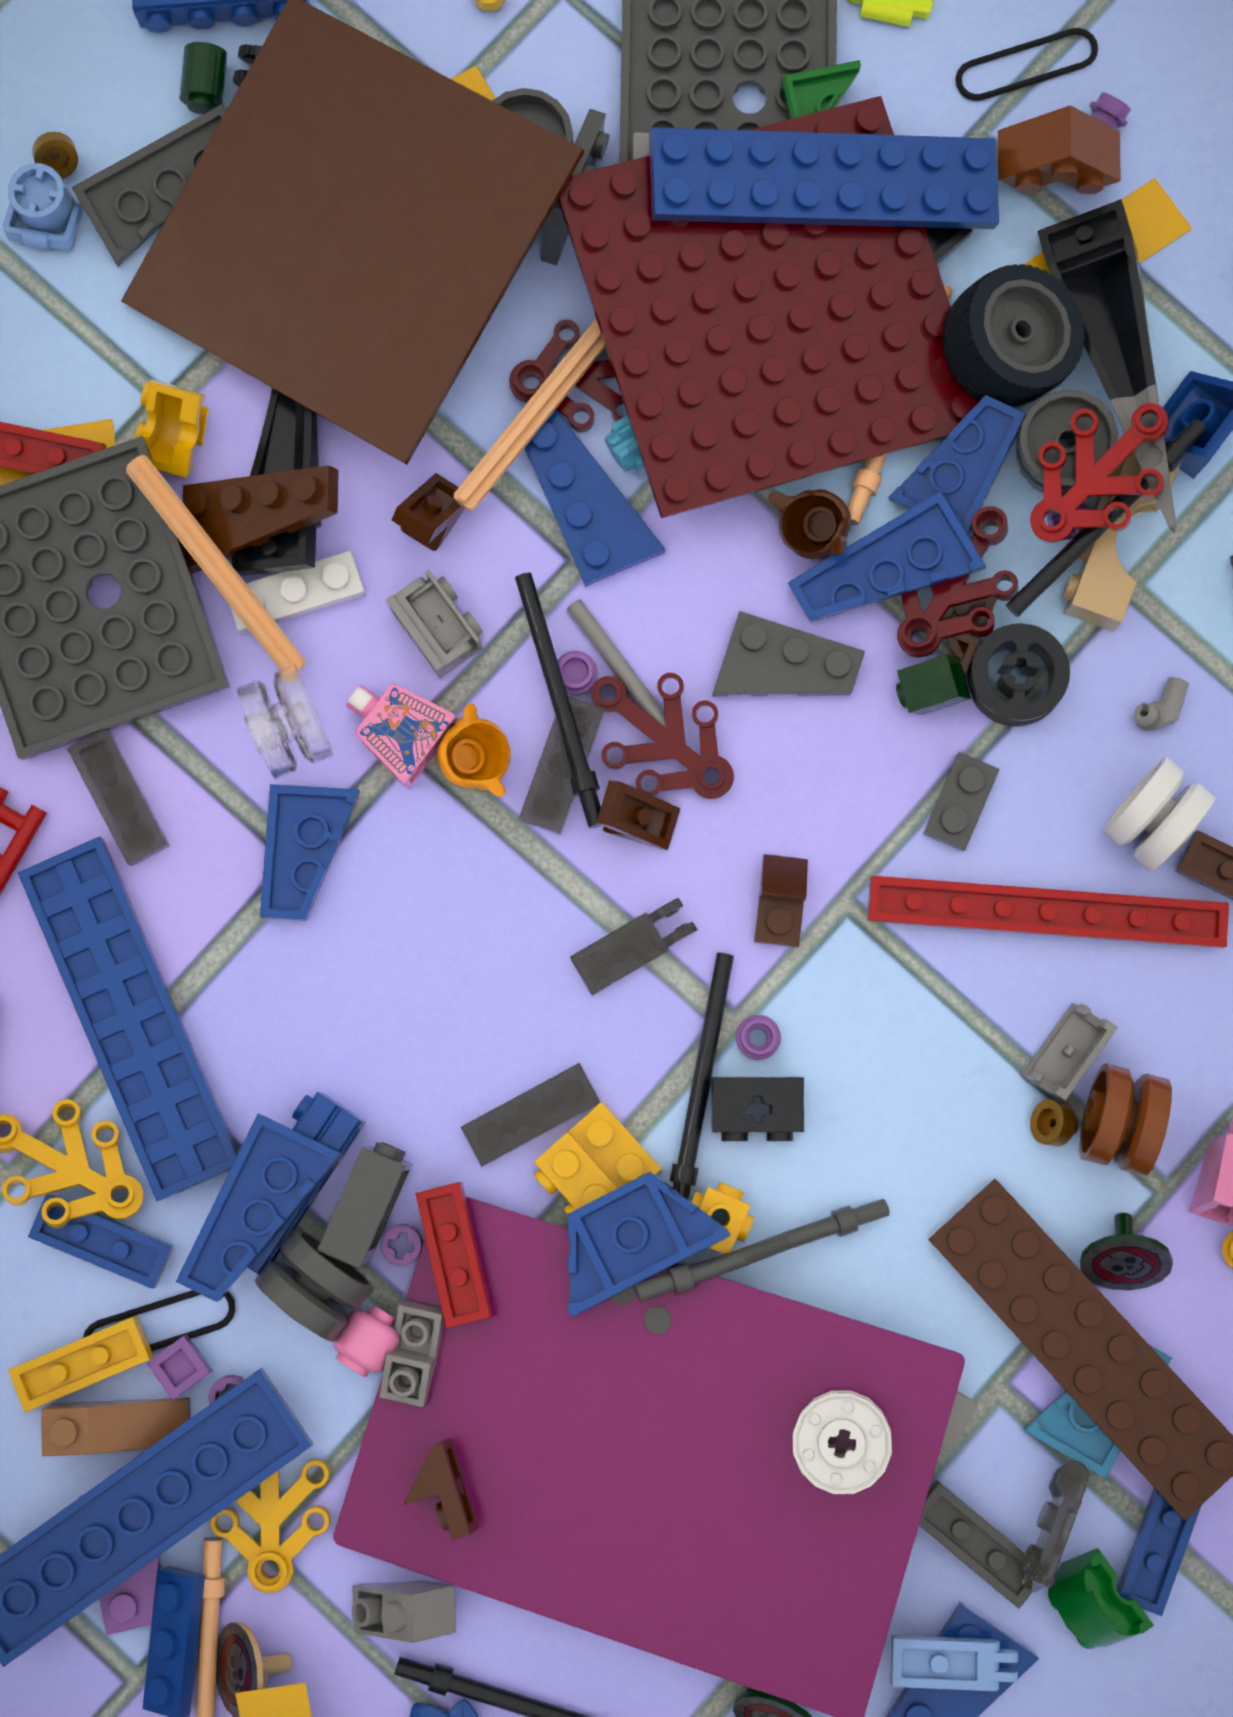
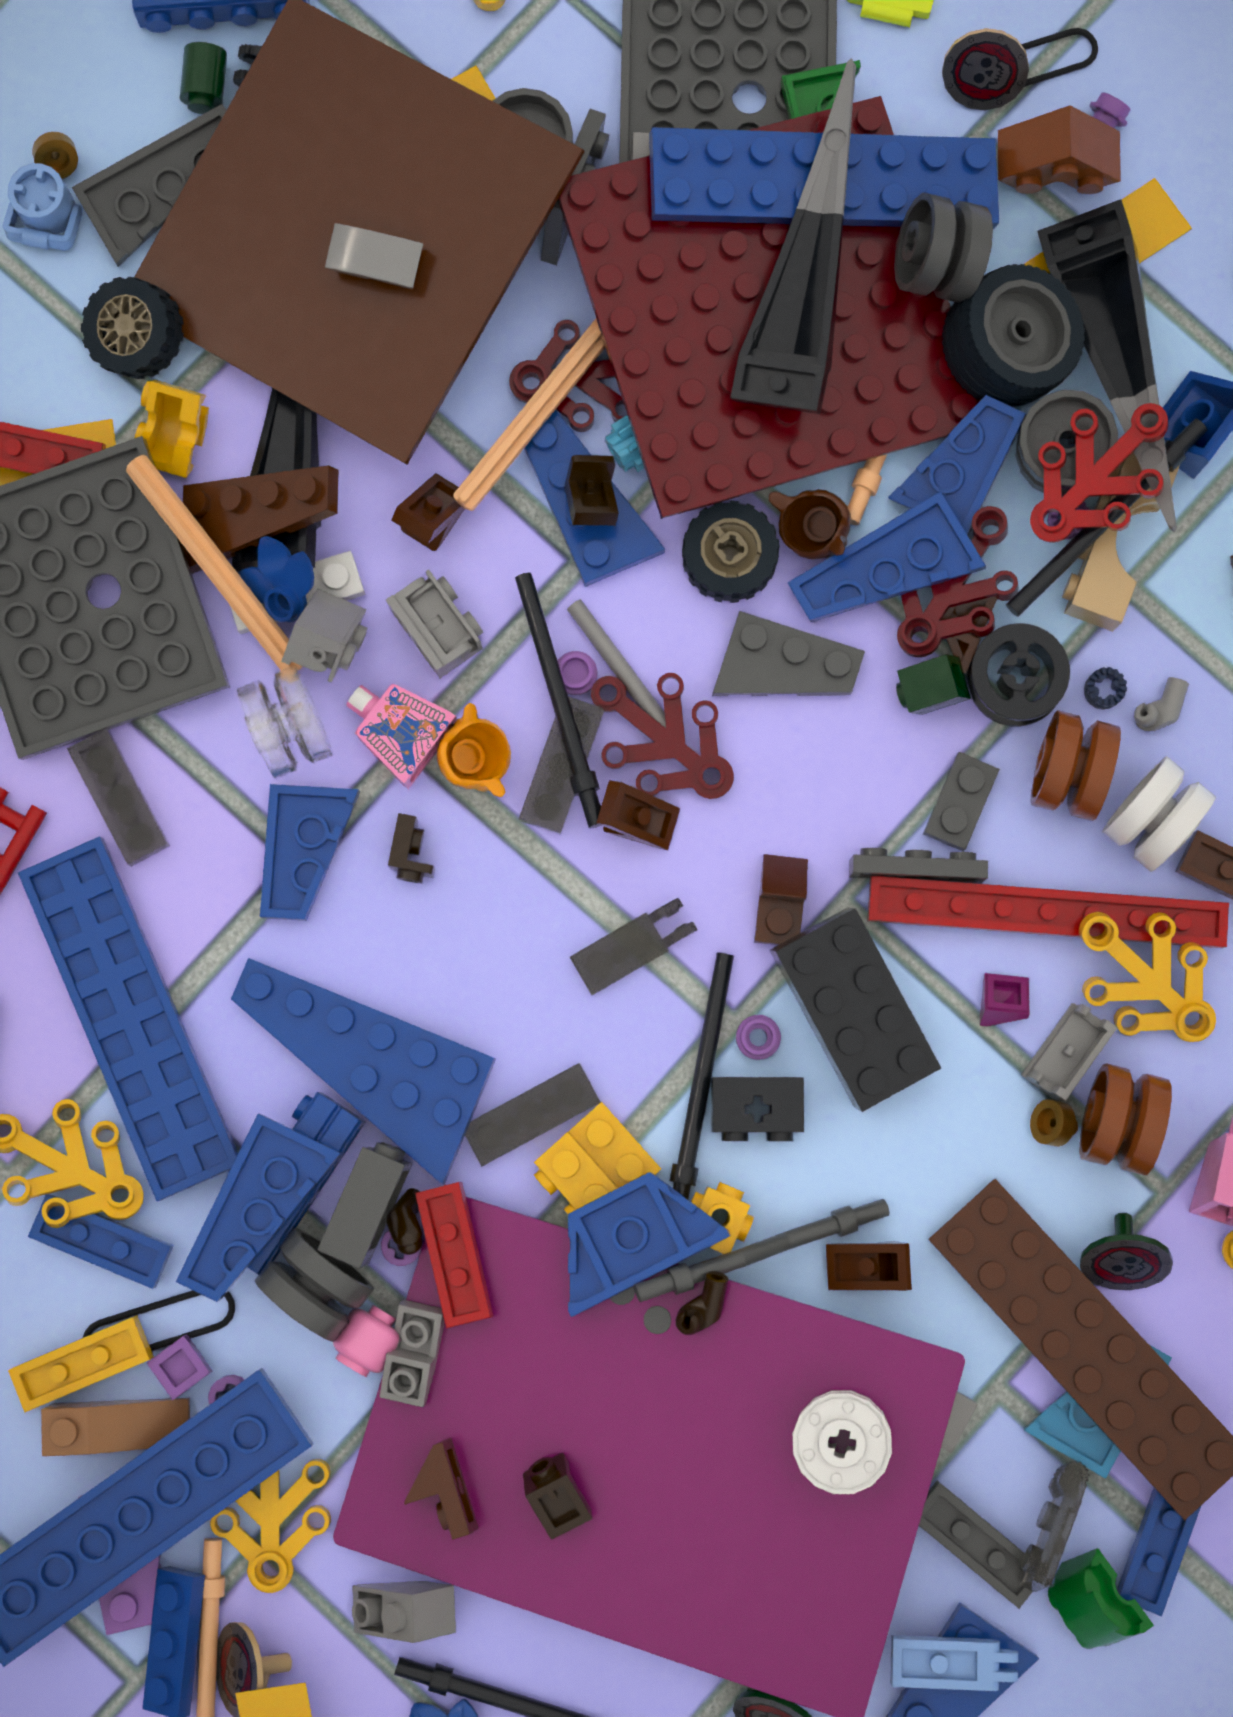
none -> black wheel [81,276,184,379]
none -> blue wing [231,958,496,1185]
none -> blue plate [240,536,314,622]
none -> light grey hinge [281,589,368,683]
none -> light grey slope [325,223,423,289]
none -> dark brown arm [386,1188,422,1255]
none -> dark brown bracket [388,813,436,884]
none -> dark brown bracket [523,1453,593,1540]
none -> dark brown bracket [564,455,619,526]
none -> dark brown arm [675,1271,729,1335]
none -> black wheel [682,500,780,603]
none -> black plate [730,58,856,414]
none -> black brick [769,907,941,1112]
none -> reddish brown slope [826,1241,912,1291]
none -> dark grey plate [849,848,988,884]
none -> dark grey wheel [894,193,993,303]
none -> shield [942,28,1029,110]
none -> magenta slope [980,973,1030,1026]
none -> dark orange wheel [1030,710,1121,821]
none -> yellow plant [1079,912,1216,1042]
none -> dark blue bush [1084,667,1128,710]

